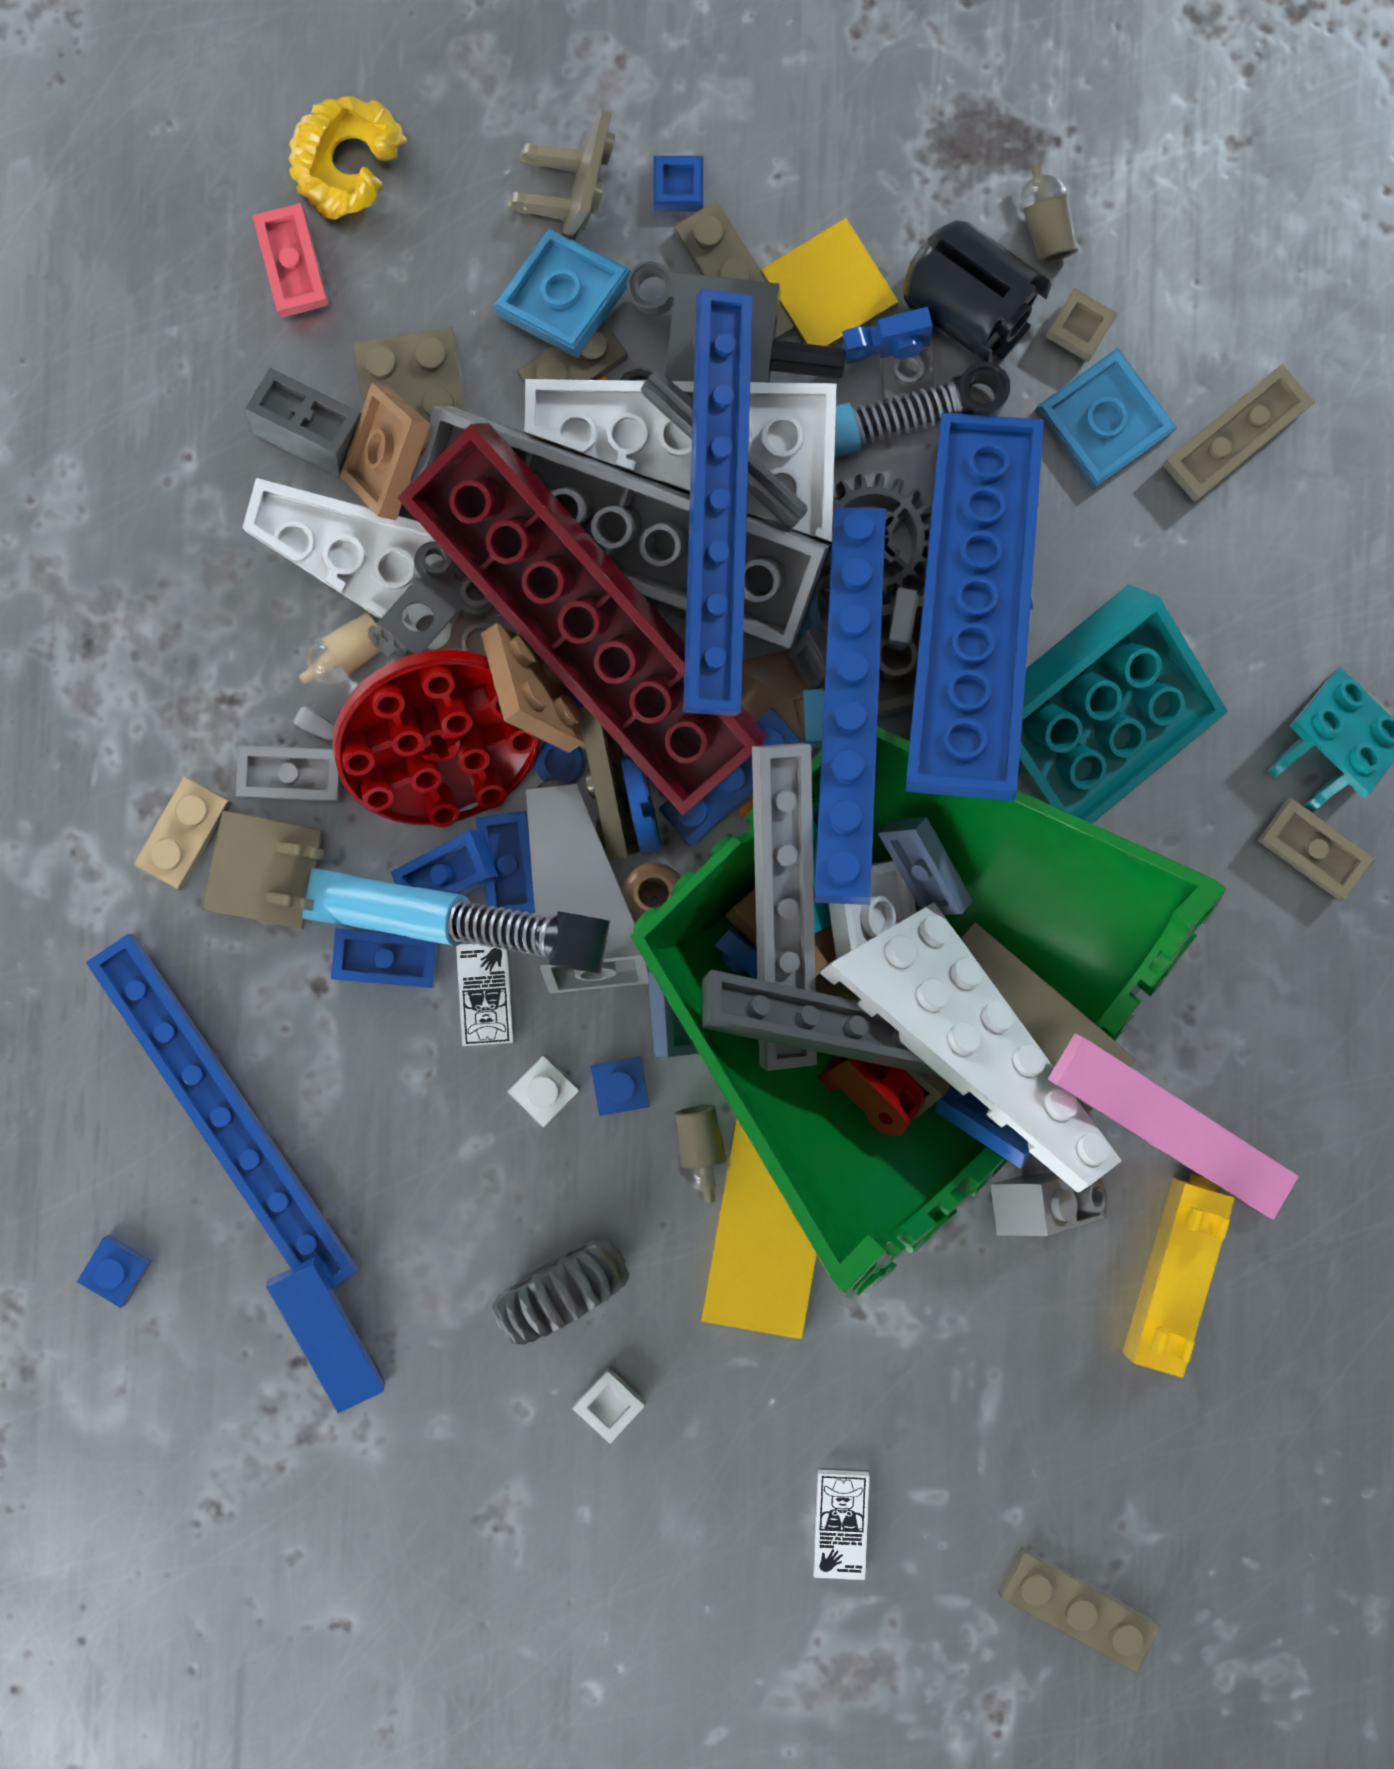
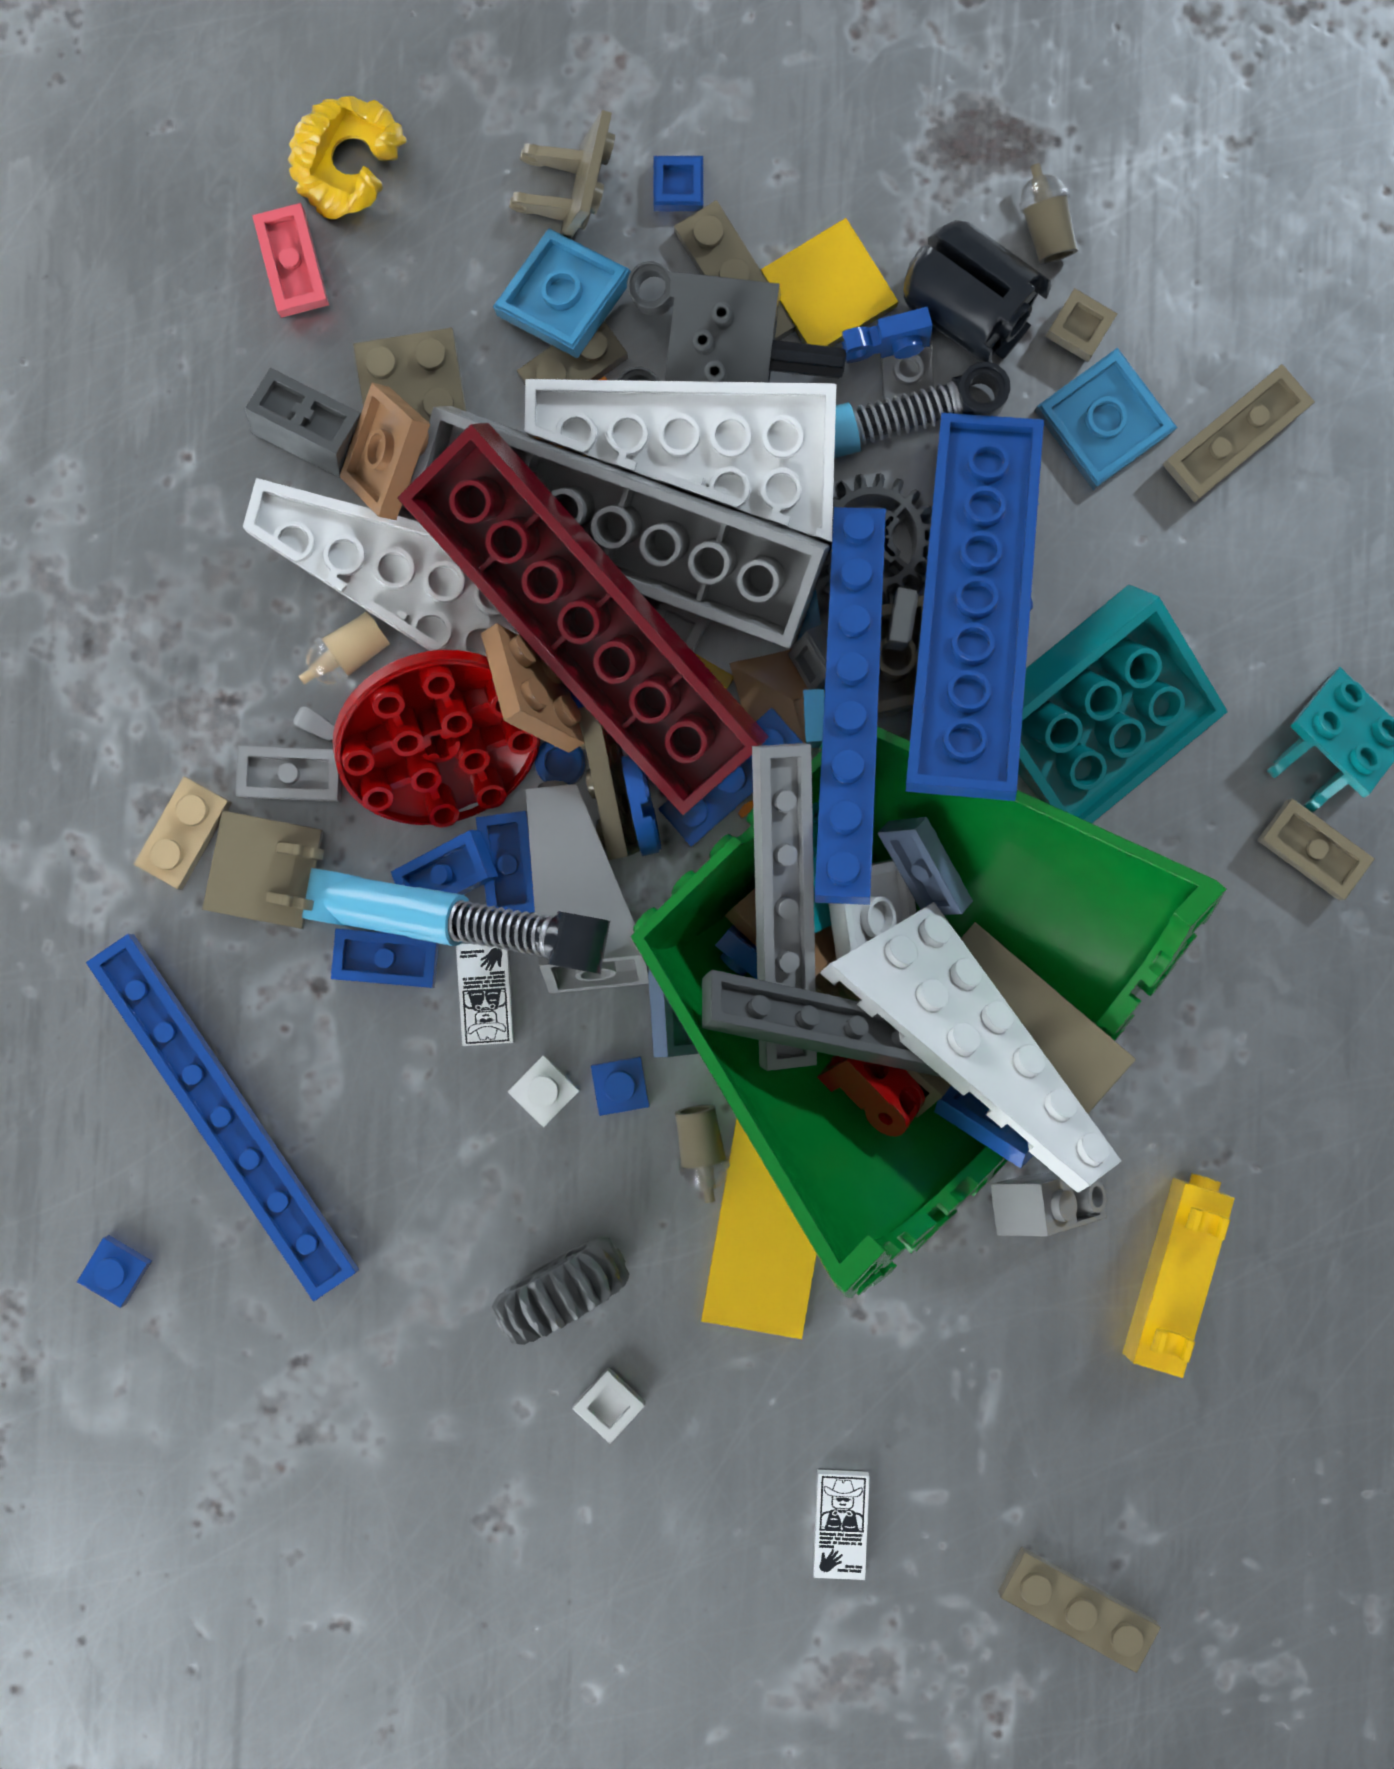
blue tile [266,1257,385,1413] -> none
dark grey piece [368,541,494,664] -> none
medium nougat head [621,862,681,923] -> none
dark grey axle [641,371,807,528] -> none
blue plate [683,289,753,716] -> none
bright pink tile [1048,1033,1299,1220] -> none

